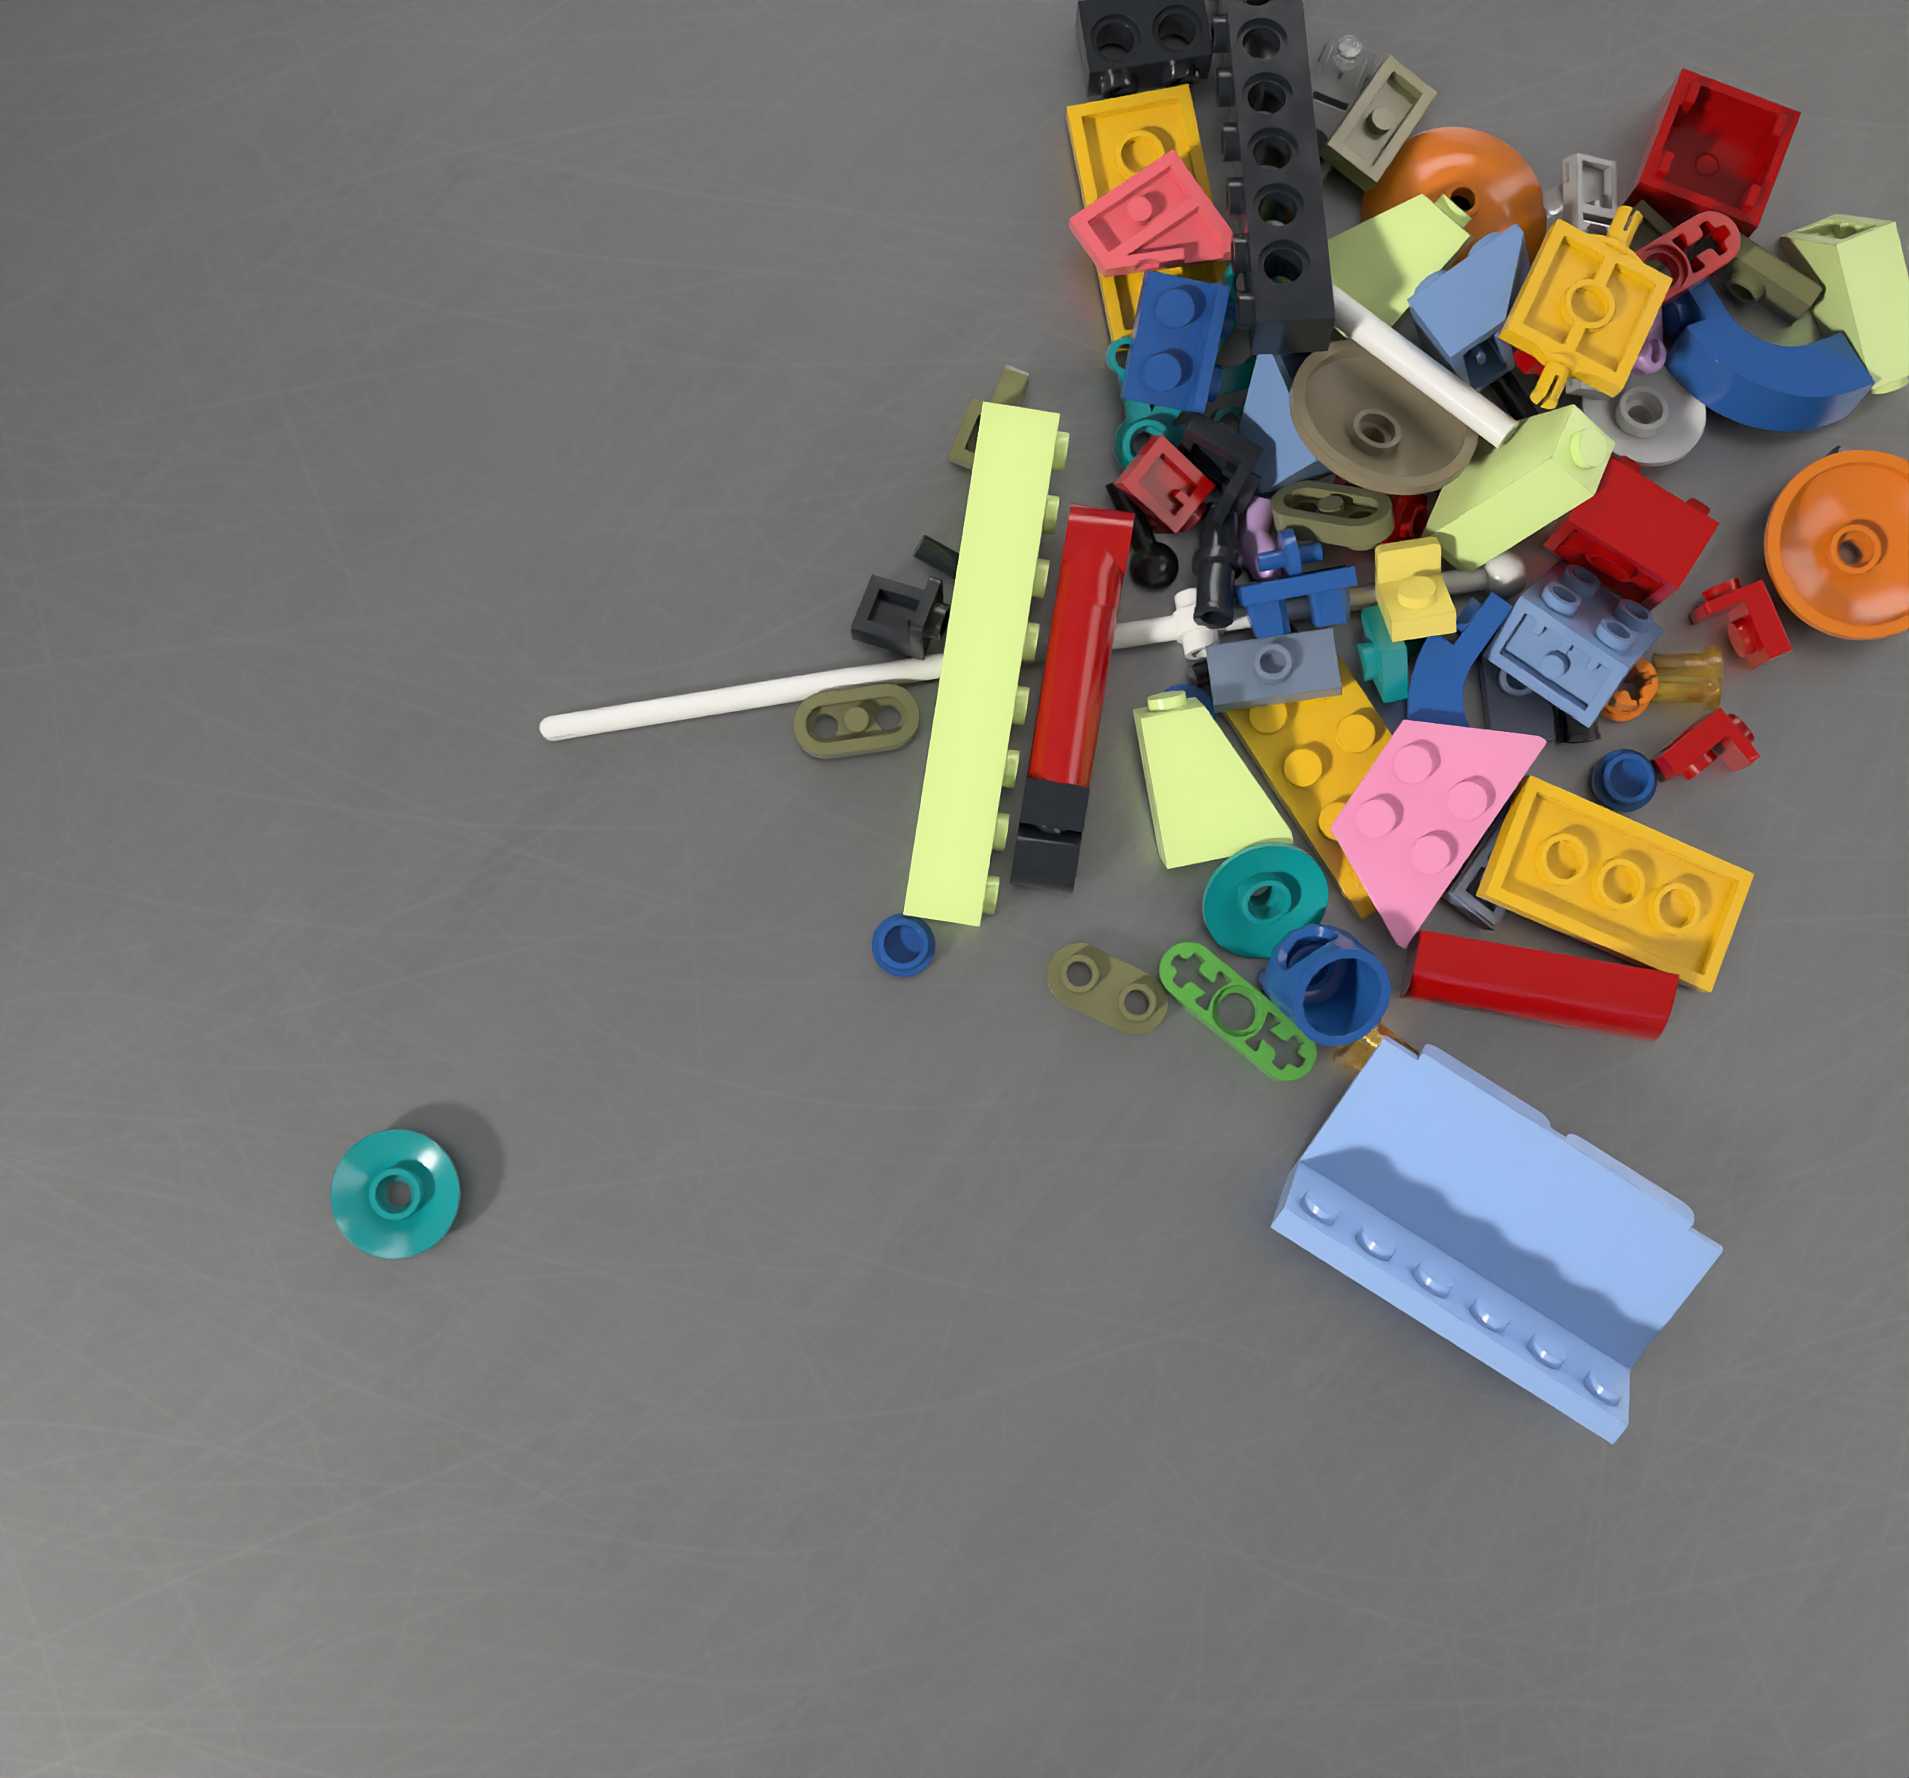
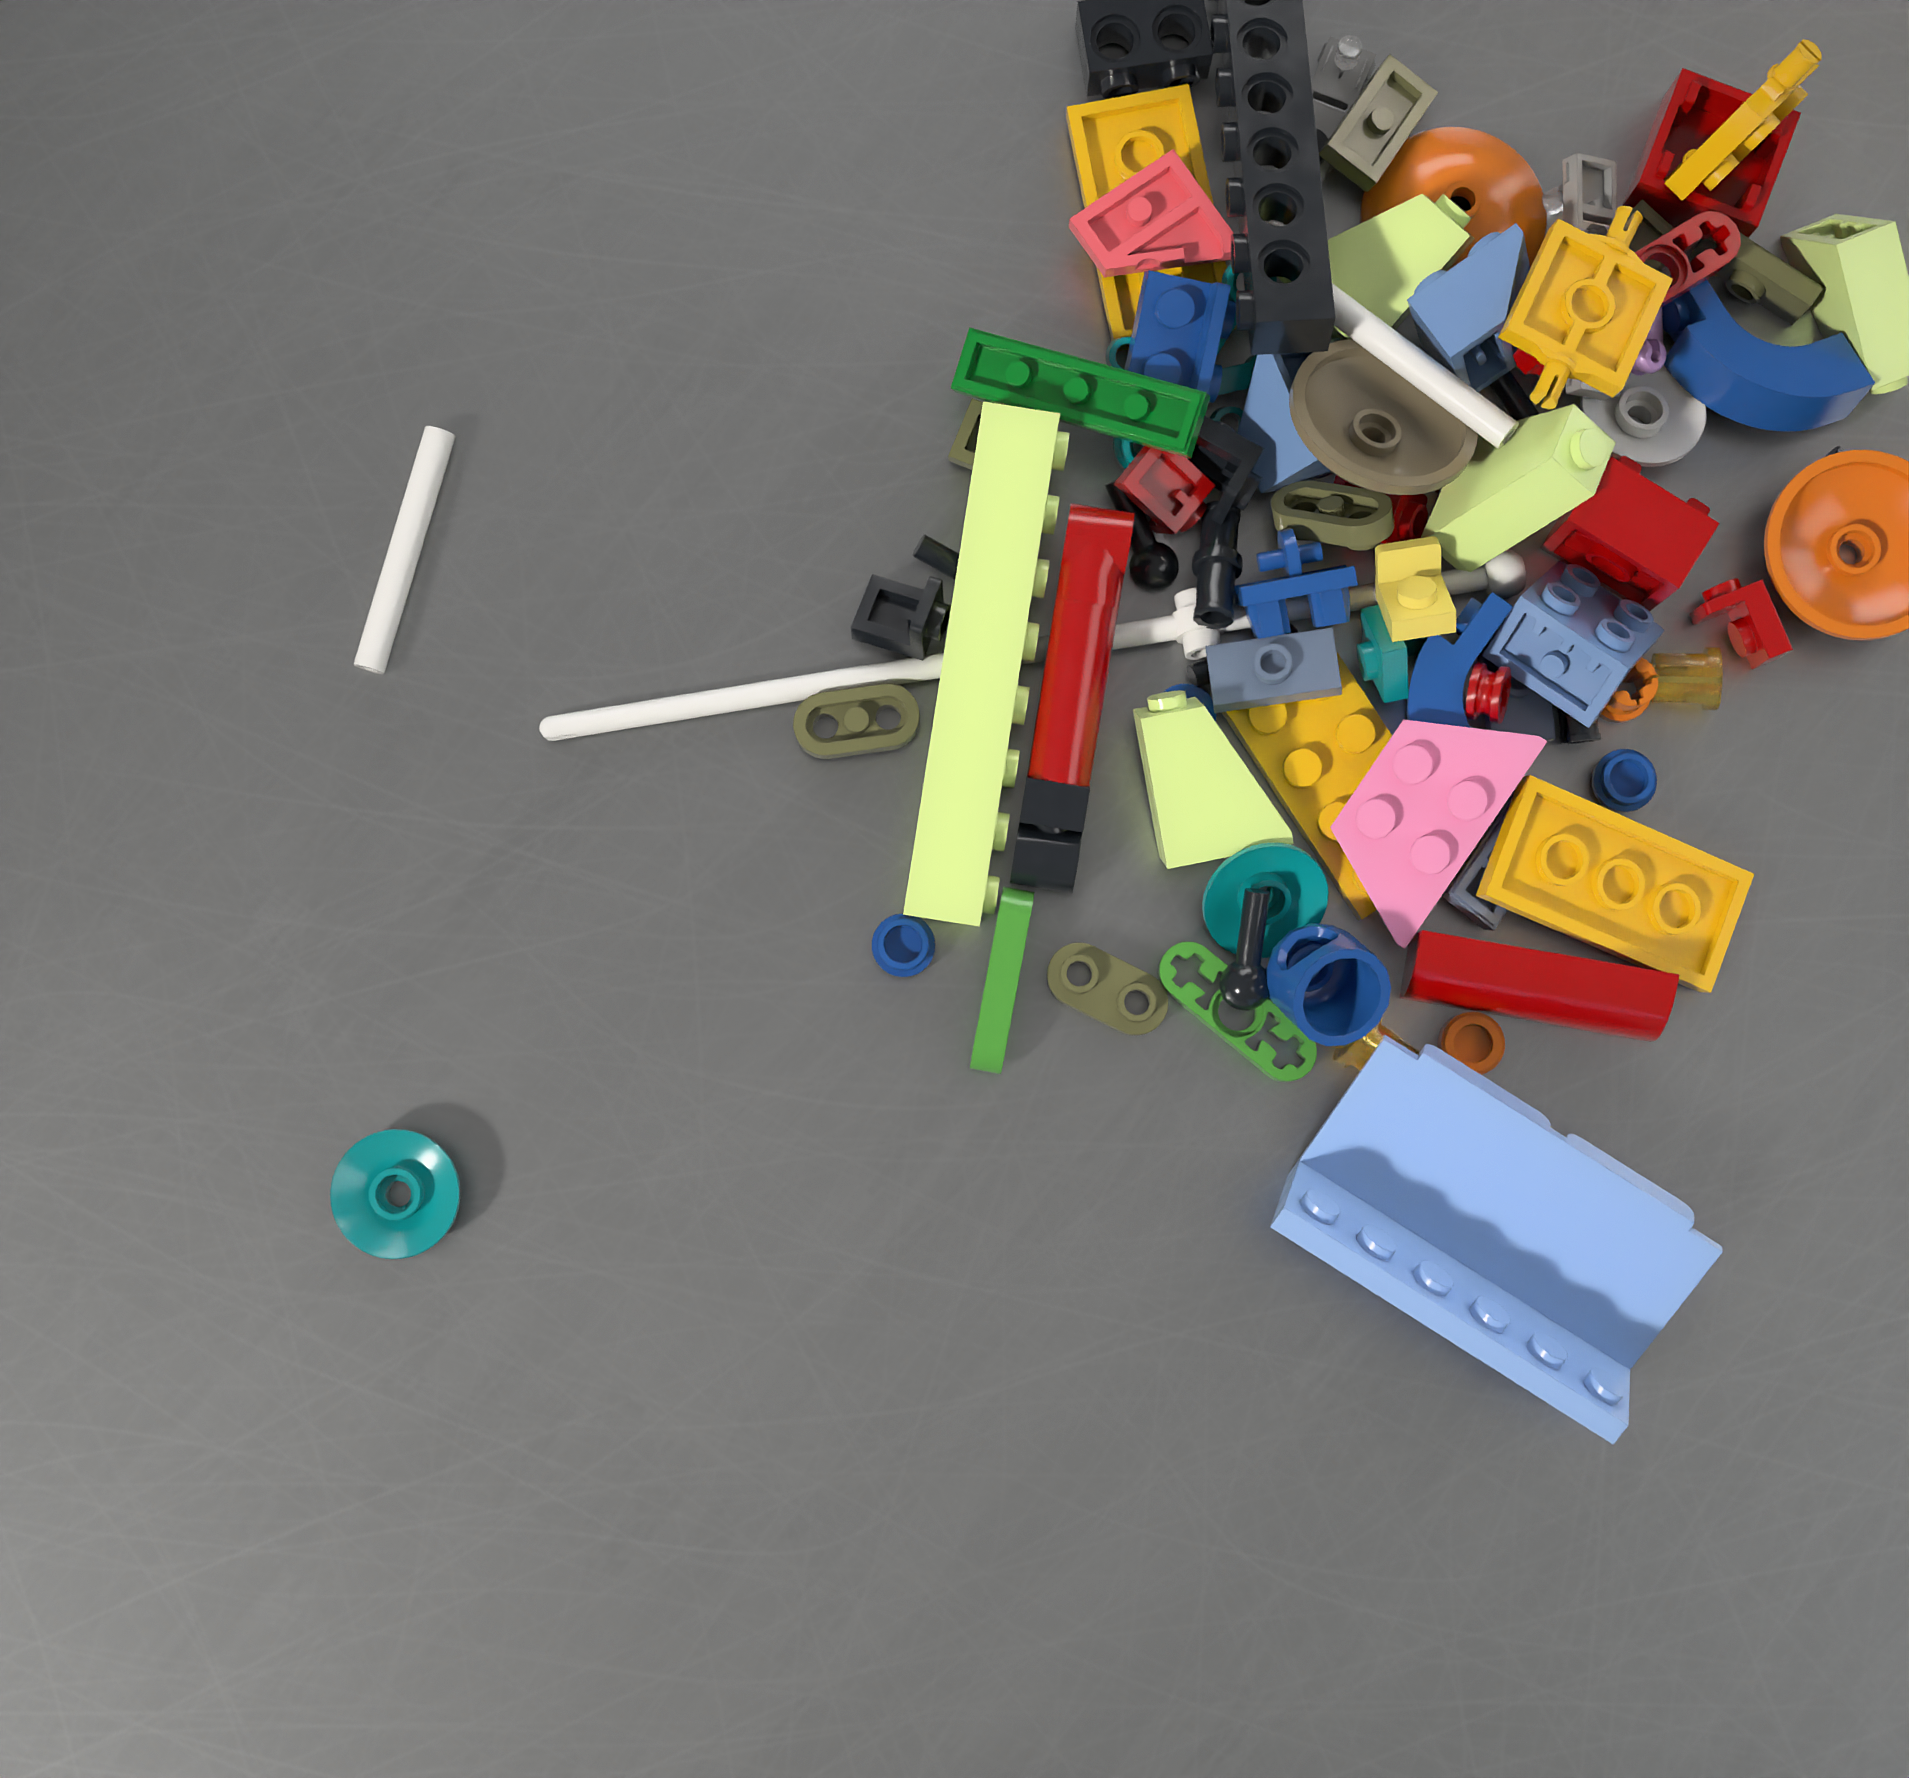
lavender arm [1237,496,1283,581] -> none
red bracket [1650,707,1761,783] -> none
none -> white piece [353,426,456,674]
none -> green tile [950,327,1211,459]
none -> bright green beam [970,886,1035,1074]
none -> black bar [1219,888,1270,1011]
none -> orange tile [1437,1012,1505,1075]
none -> red bush [1466,662,1511,724]
none -> yellow plate [1664,39,1822,201]

